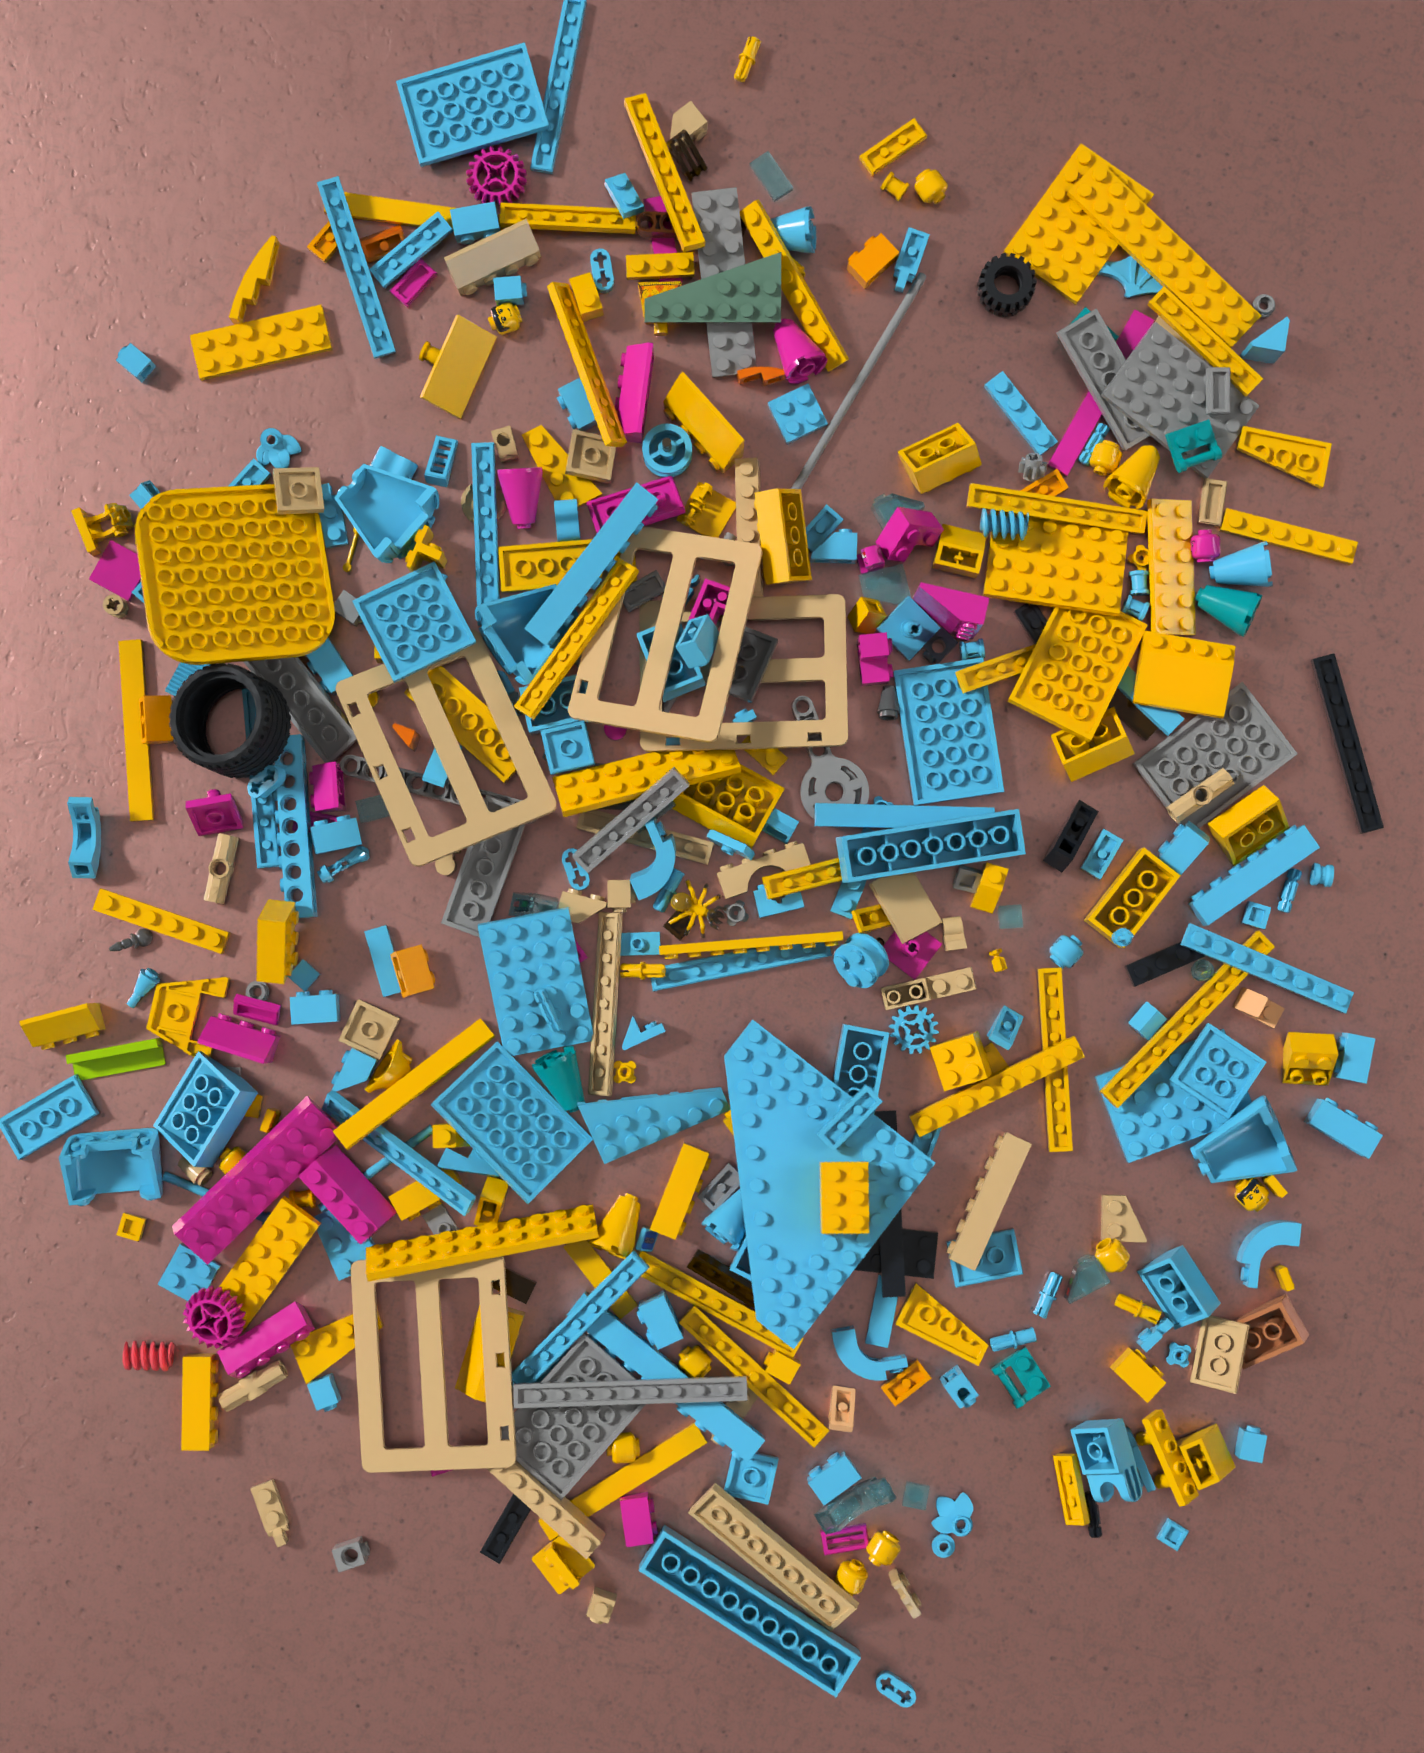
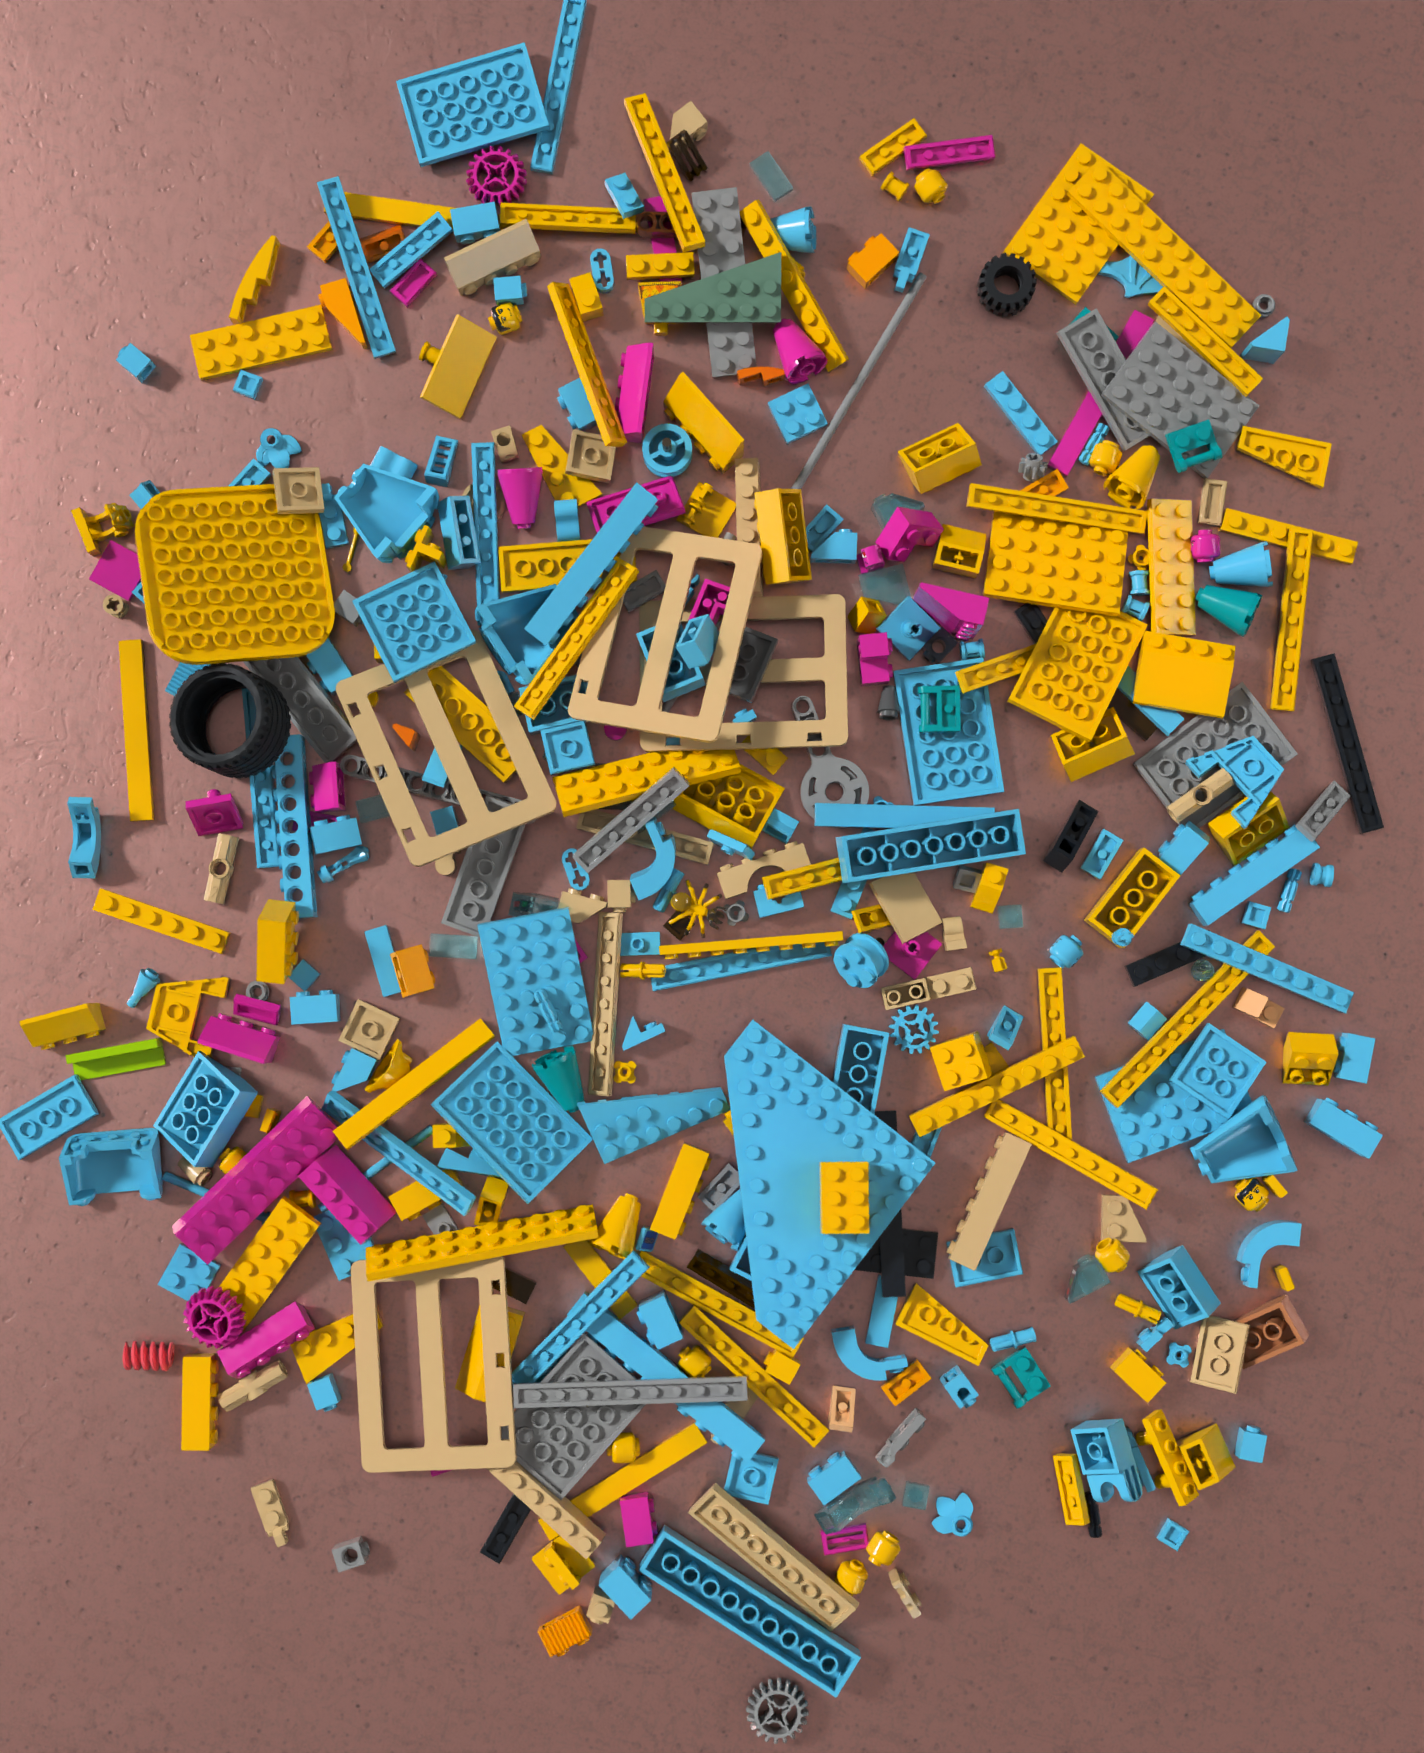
dark grey bar [109,929,153,951] -> none
yellow plate [116,1212,147,1242] -> none
light orange brick [139,695,174,744] -> none
medium azure beam [247,765,286,798] -> none
yellow axle [734,36,761,82] -> none
medium azure plate [817,1085,883,1151] -> none
medium azure beam [875,1670,916,1708] -> none
medium azure plate [932,1534,955,1558] -> none
medium azure piece [980,508,1029,541] -> none
medium azure axle [1033,1272,1063,1319] -> none
light grey tile [1206,367,1230,415] -> none
none -> medium azure tile [233,370,263,400]
none -> light orange slope [318,278,368,349]
none -> clear light blue slope [429,933,478,959]
none -> medium azure brick [430,806,460,835]
none -> medium azure brick [438,496,481,570]
none -> light orange brick [538,1605,592,1657]
none -> medium azure brick [599,1554,652,1620]
none -> light grey gear [746,1678,809,1744]
none -> light grey hinge [875,1408,926,1468]
none -> dark pink tile [904,135,996,171]
none -> teal plate [918,685,961,733]
none -> yellow tile [983,1099,1158,1210]
none -> medium azure wing [1185,736,1284,829]
none -> yellow tile [1270,528,1314,712]
none -> light grey tile [1295,780,1351,842]

